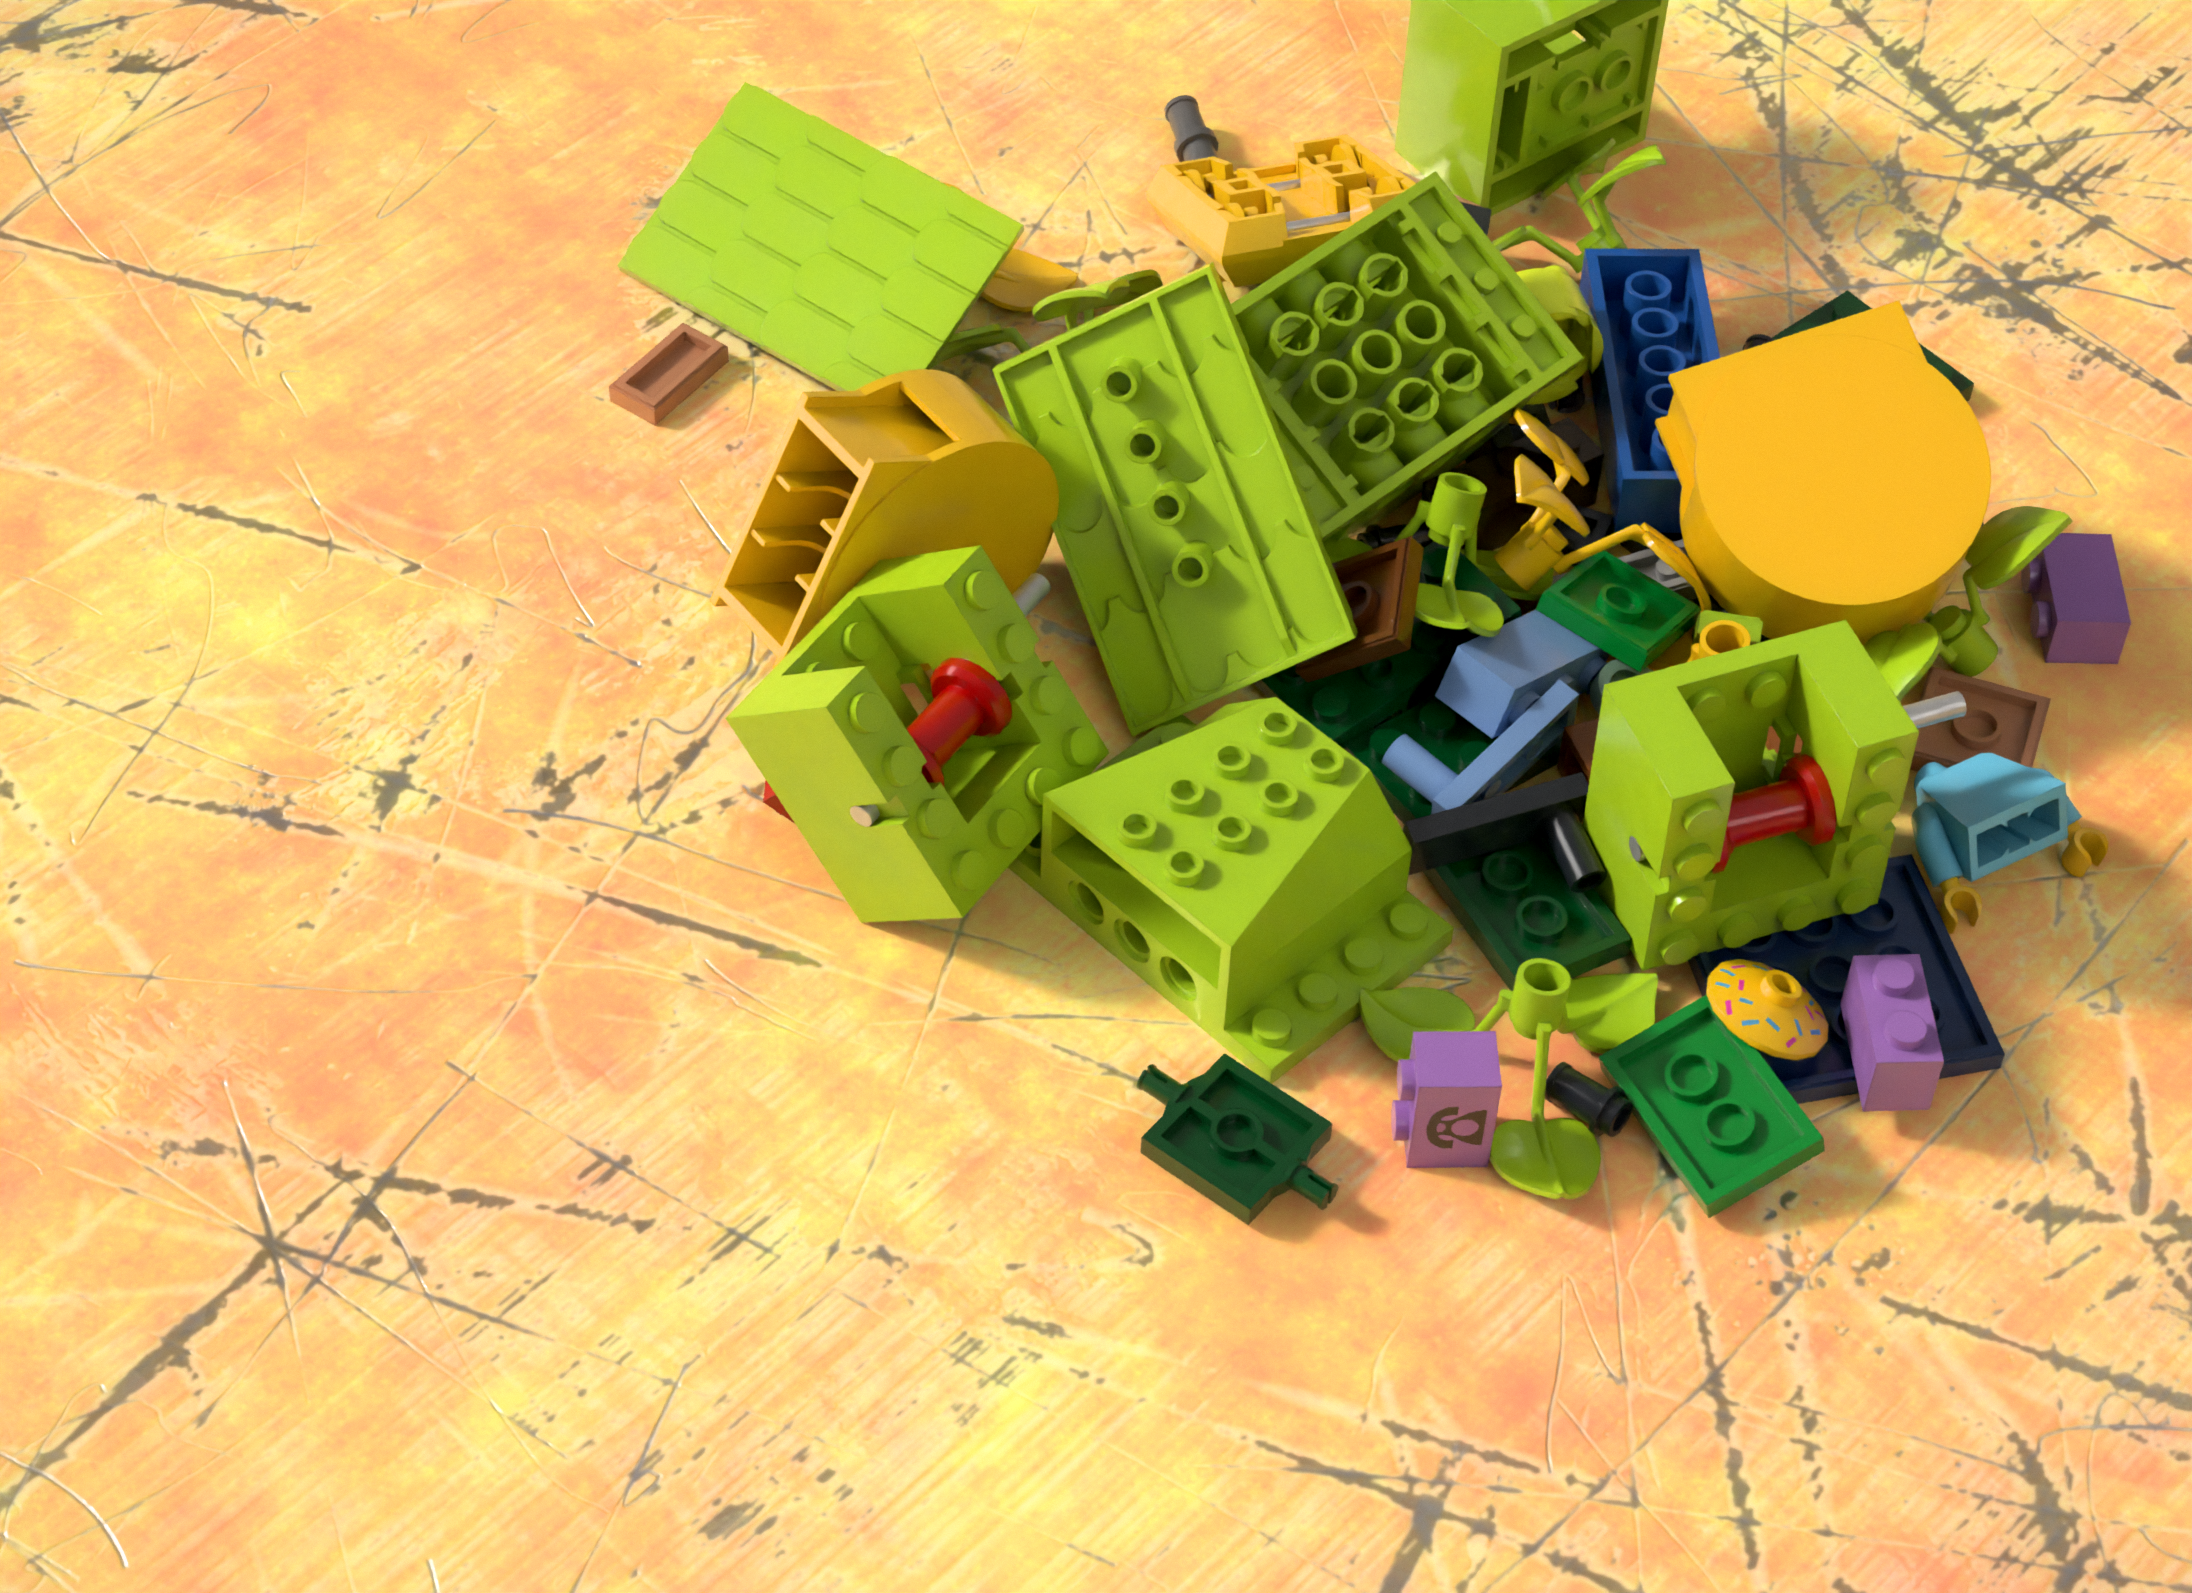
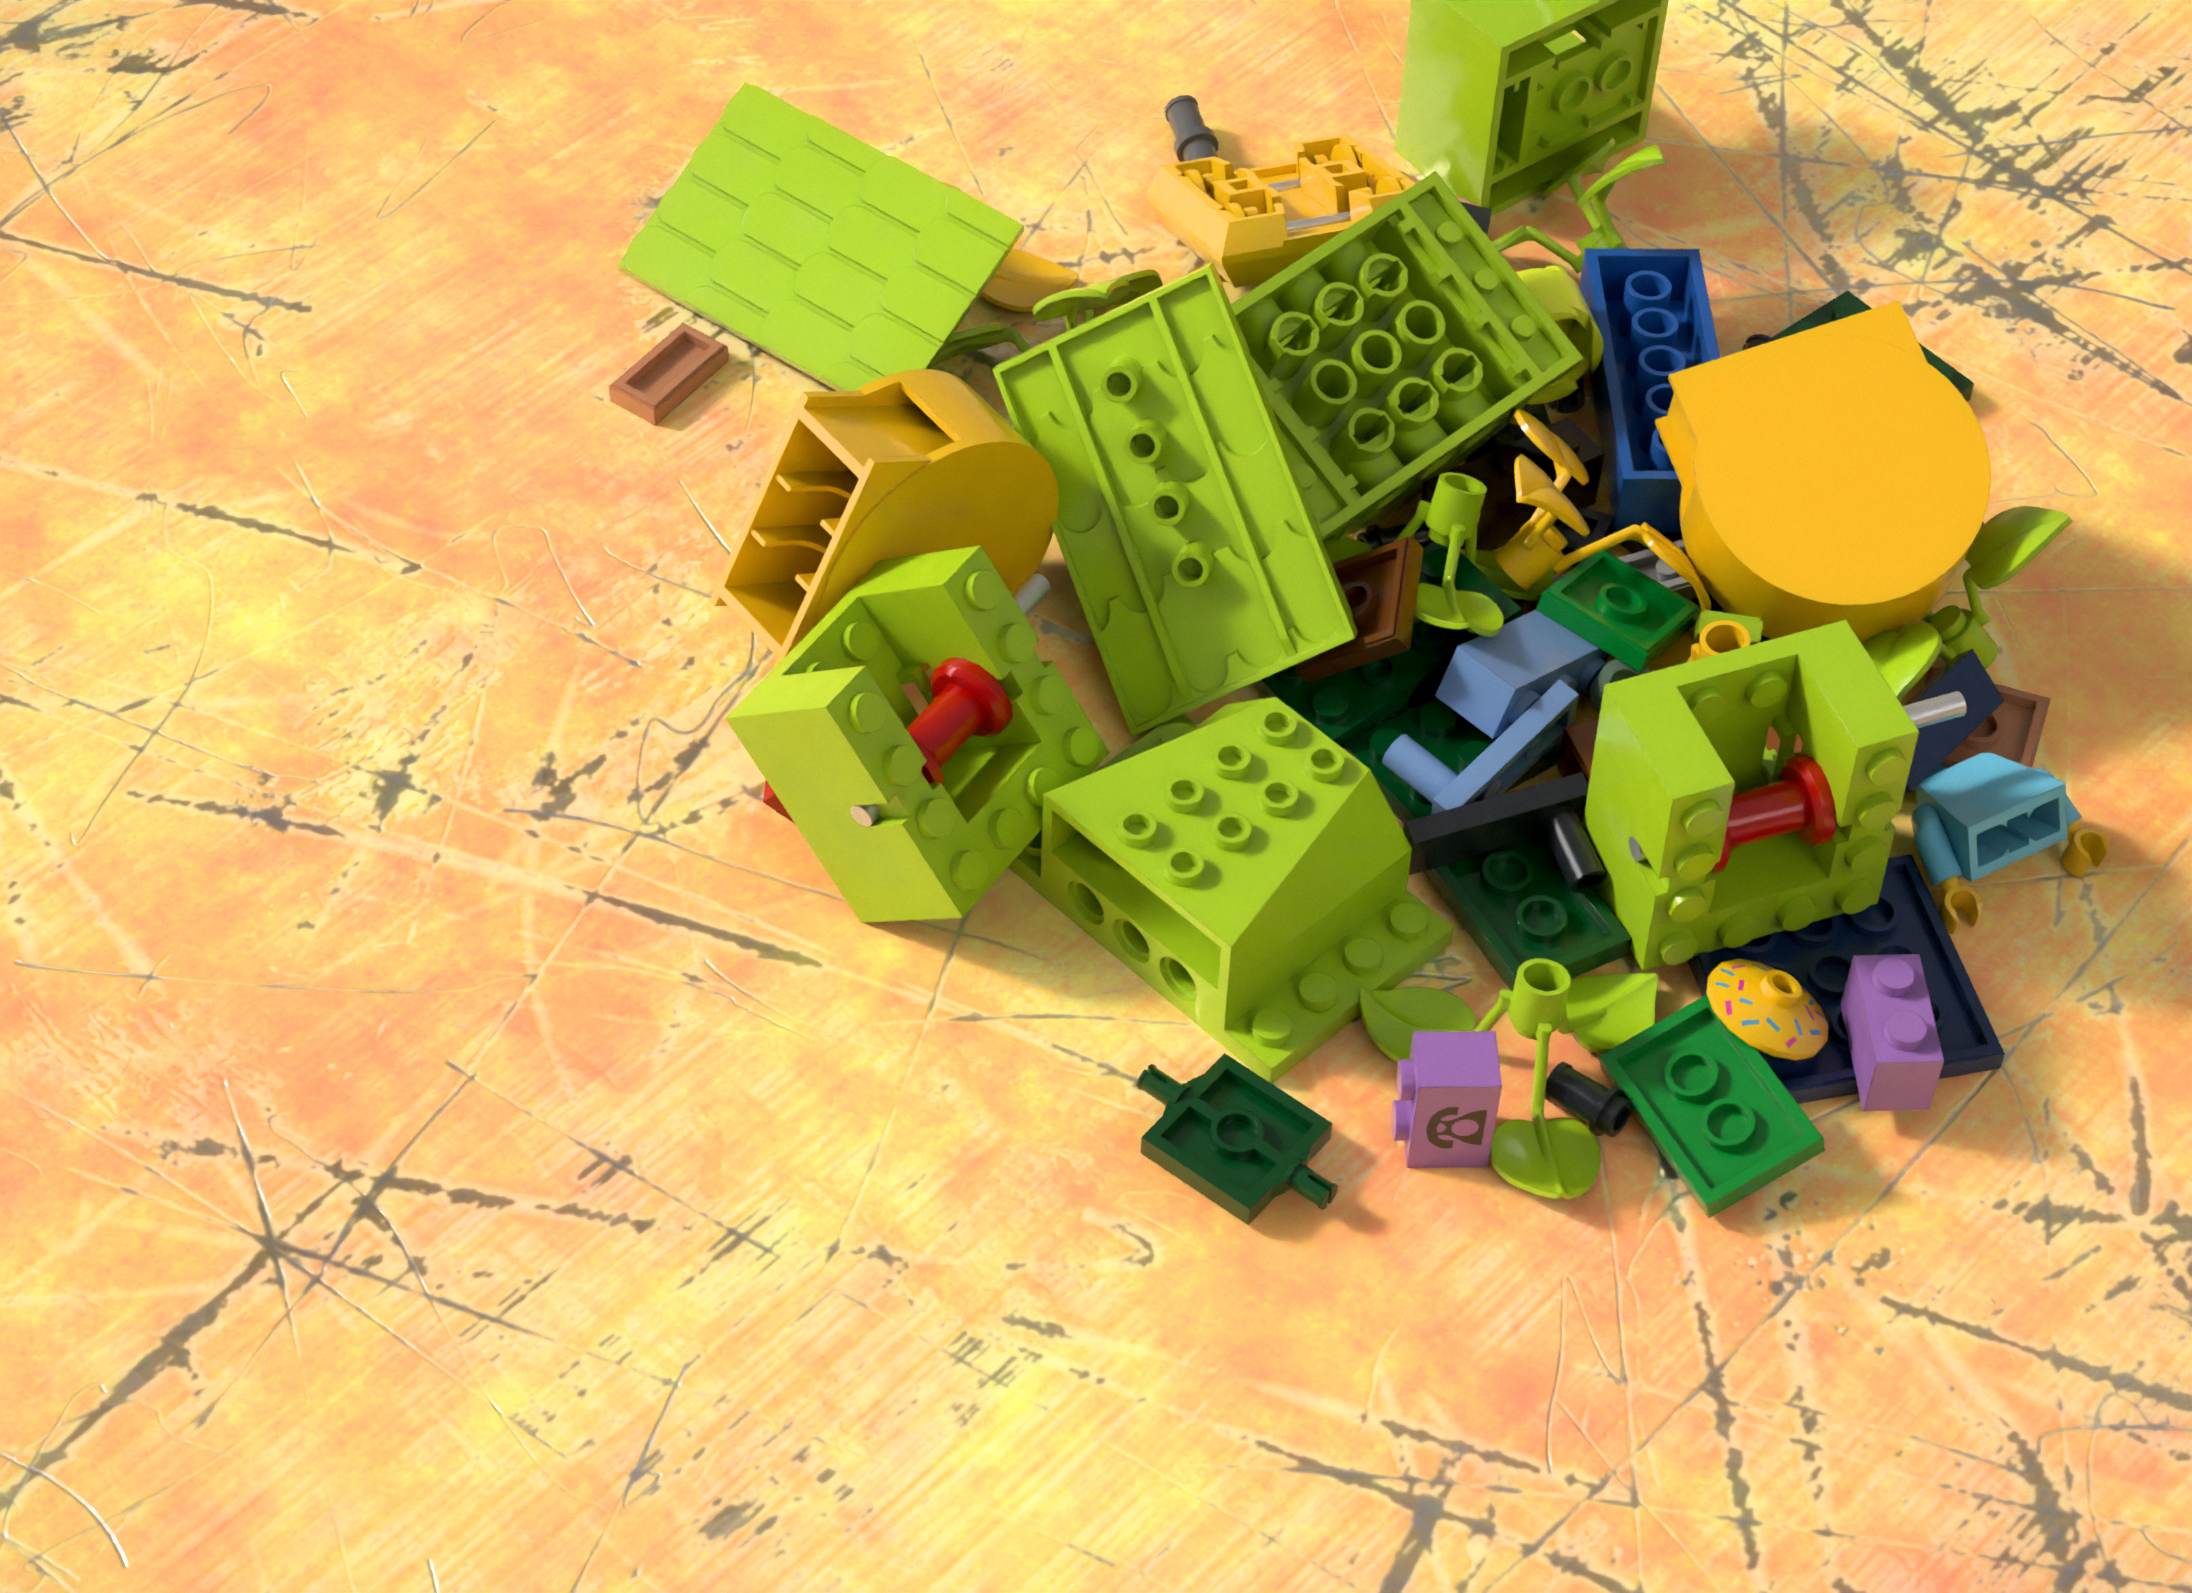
medium lavender brick [2021,533,2131,664] -> none
none -> dark blue tile [1903,649,2004,794]

